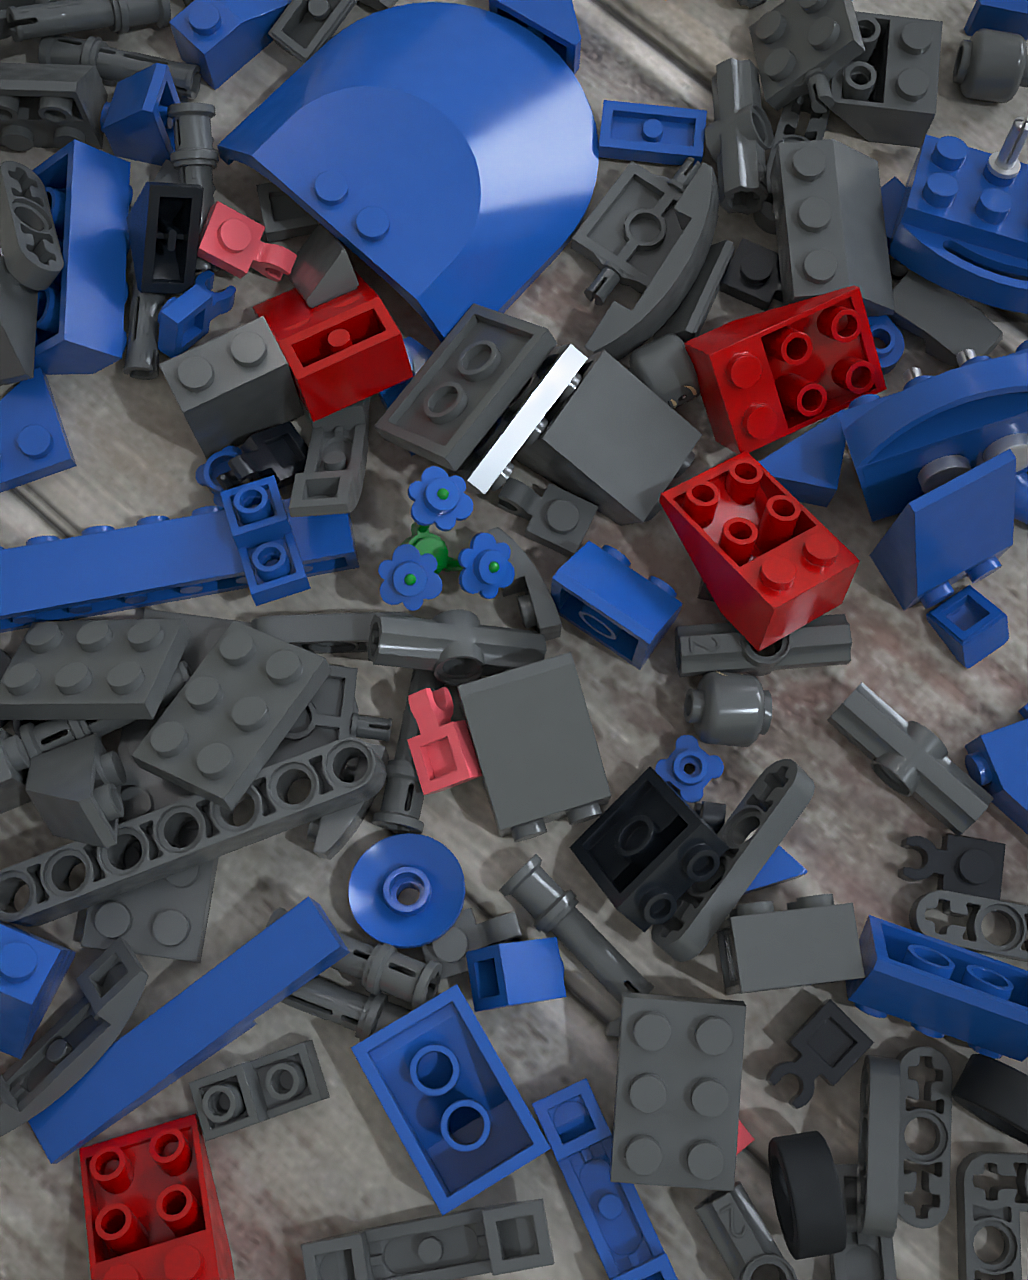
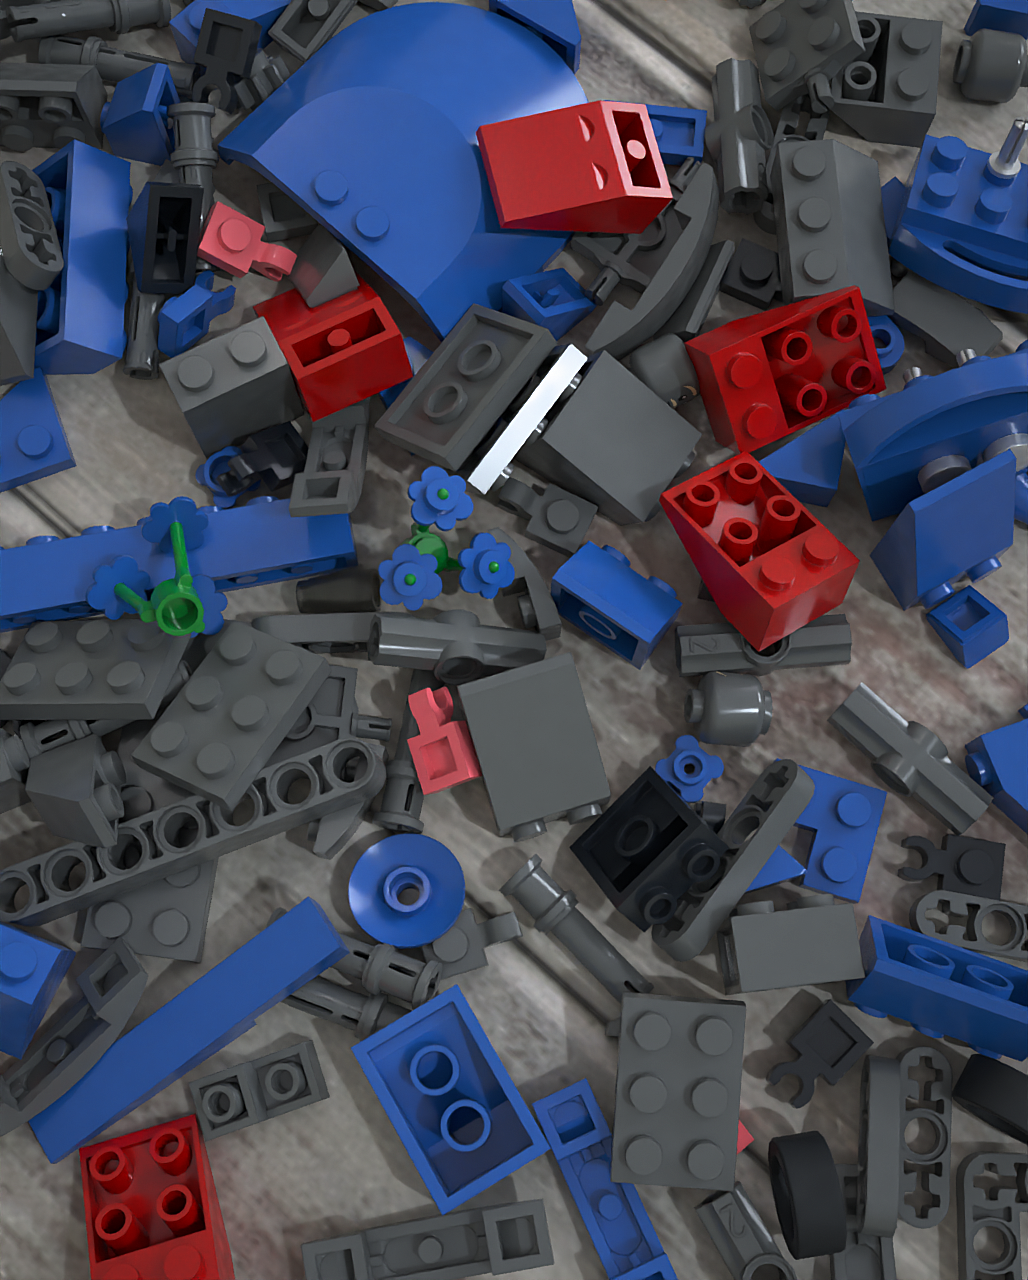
blue slope [220,475,311,606] -> none
blue brick [466,937,567,1012] -> none
none -> blue plant [86,496,228,638]
none -> black plate [192,8,262,114]
none -> dark grey gear [233,48,291,112]
none -> clear smoke cone [296,564,382,614]
none -> red slope [475,100,673,234]
none -> blue slope [502,268,597,342]
none -> blue plate [773,758,887,904]

